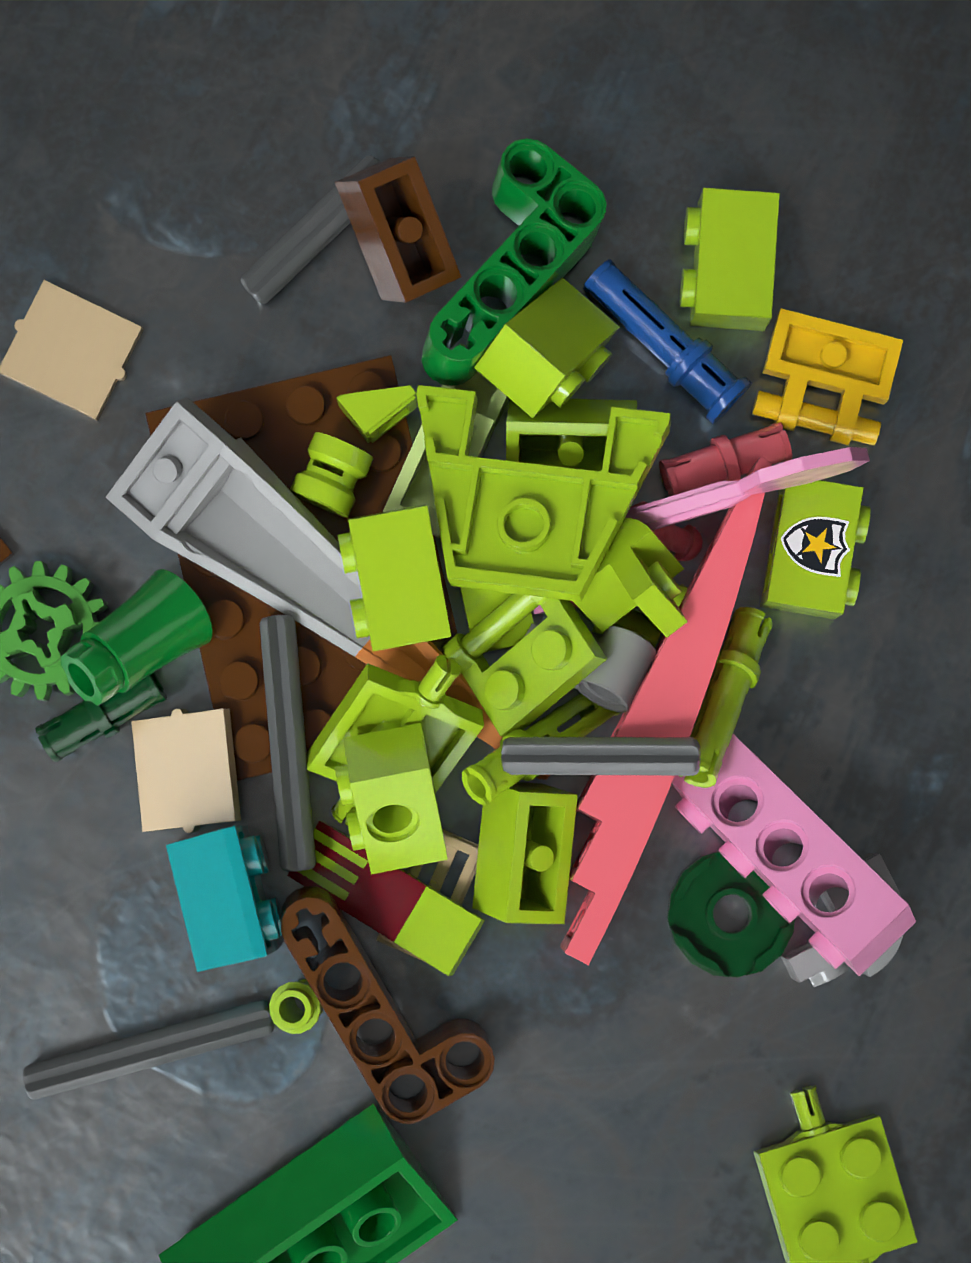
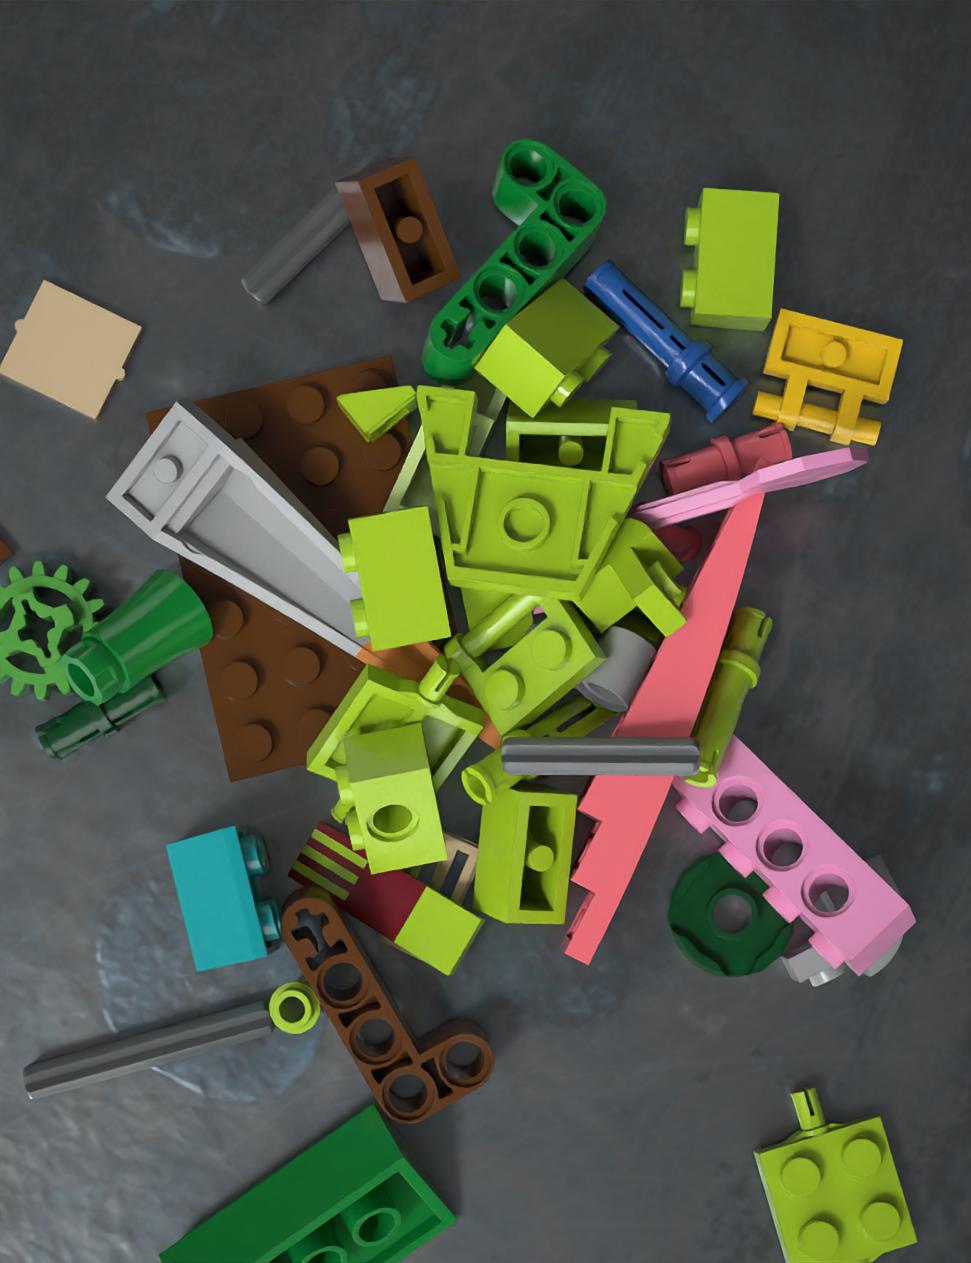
tan piece [131,709,241,833] -> none
dark grey axle [259,615,316,872] -> none
lime wheel [290,432,374,518] -> none
lime brick [760,480,871,619] -> none

